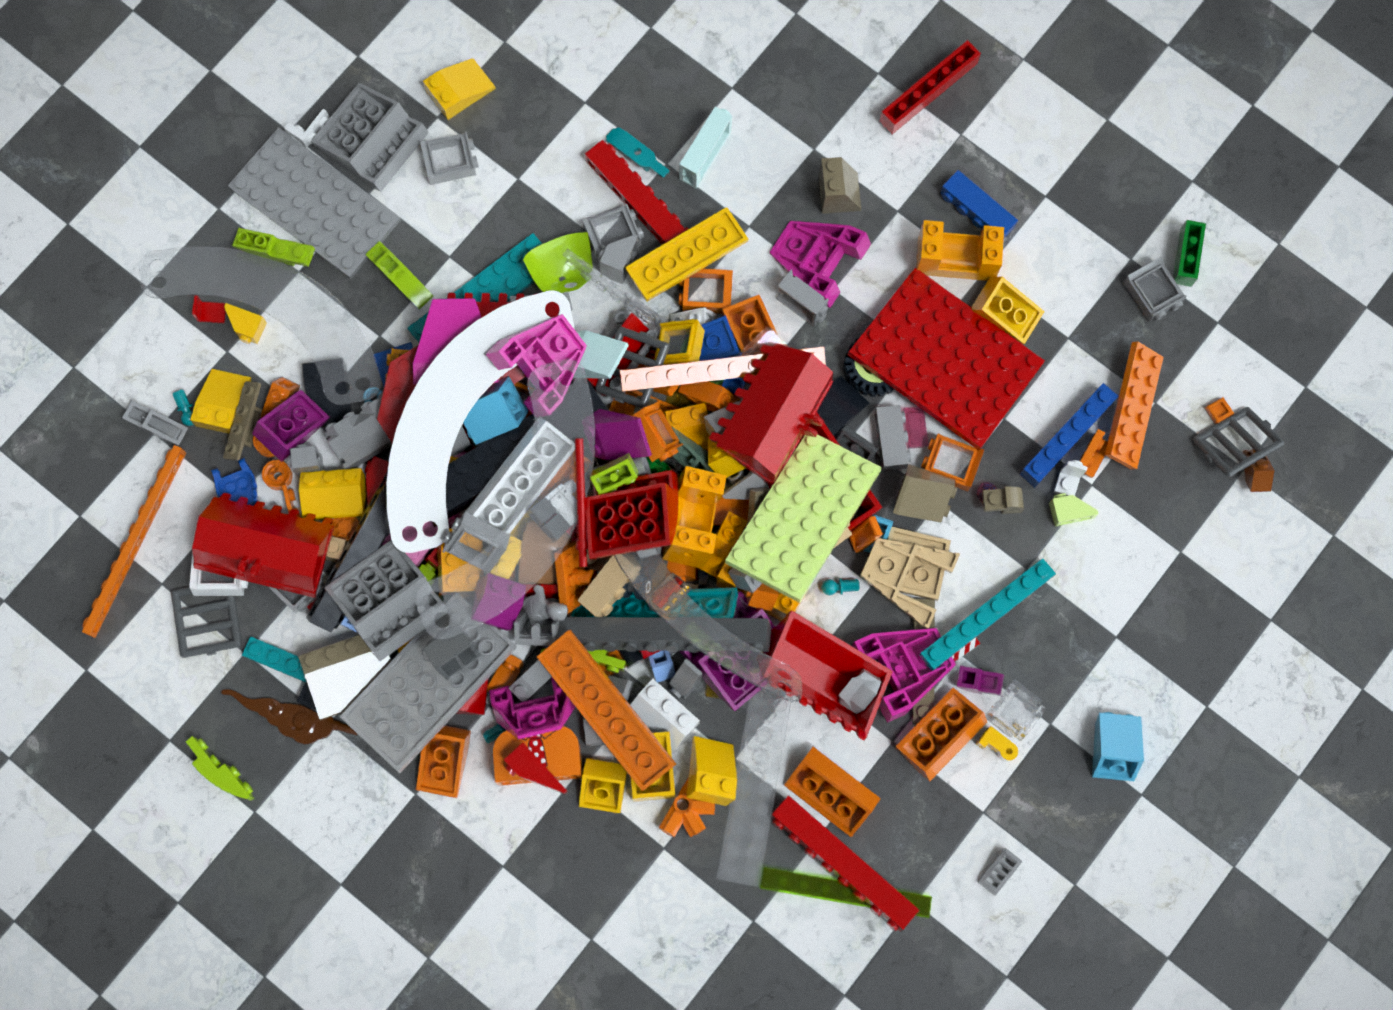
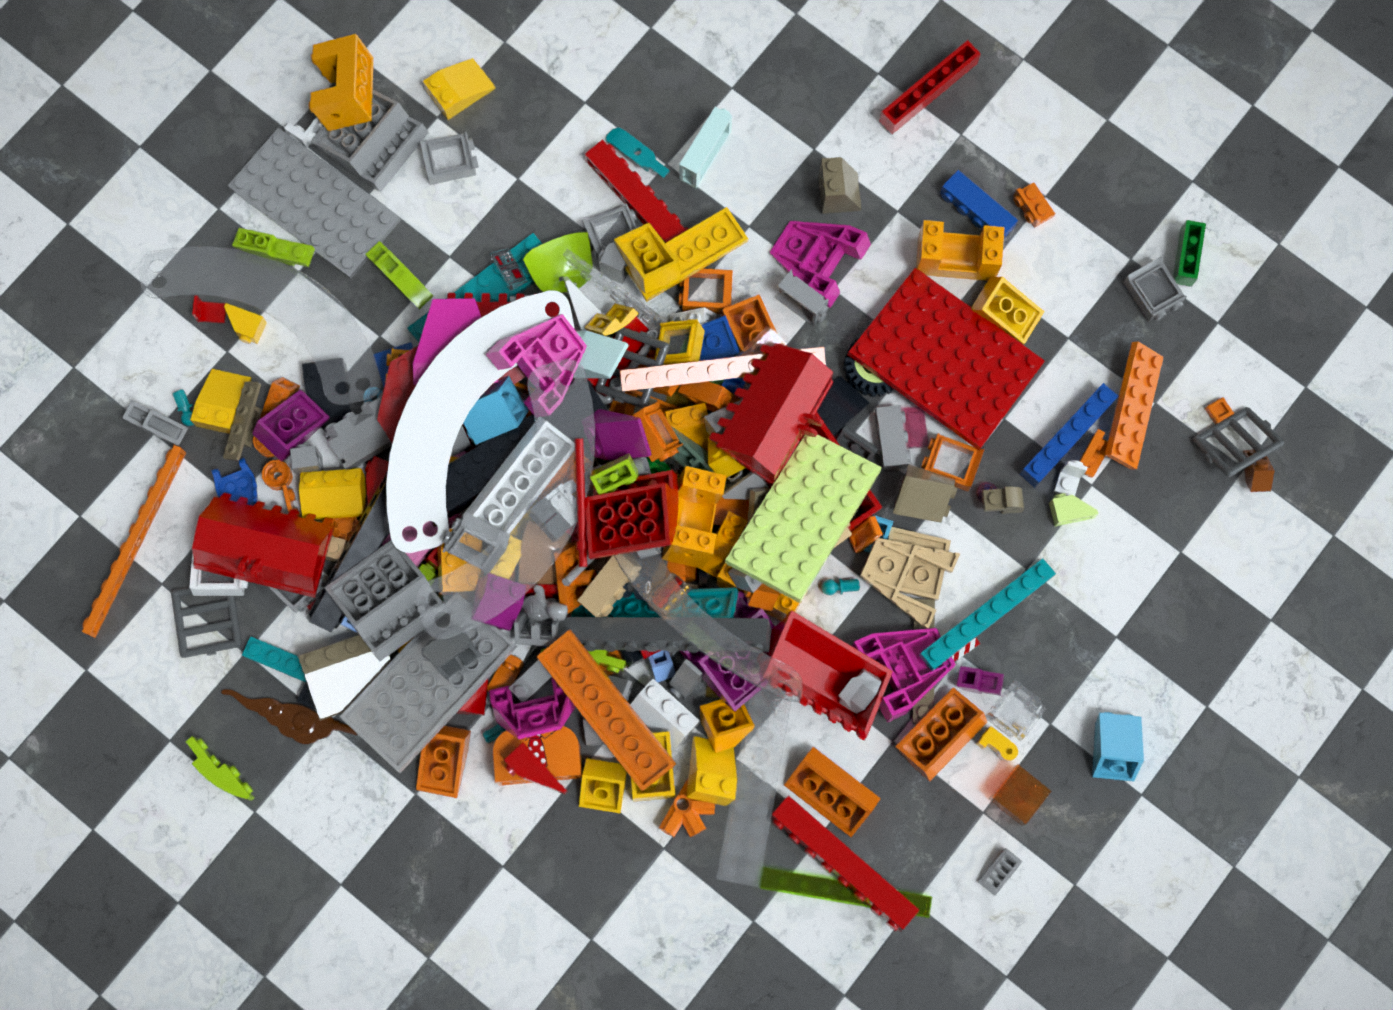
none -> light orange piece [309,34,374,131]
none -> slope [490,248,528,291]
none -> light grey bar [562,554,594,586]
none -> white slope [563,276,605,330]
none -> yellow slope [585,303,639,336]
none -> yellow slope [614,223,681,294]
none -> light orange slope [700,699,755,753]
none -> clear orange brick [989,764,1052,826]
none -> orange bracket [1013,182,1055,228]

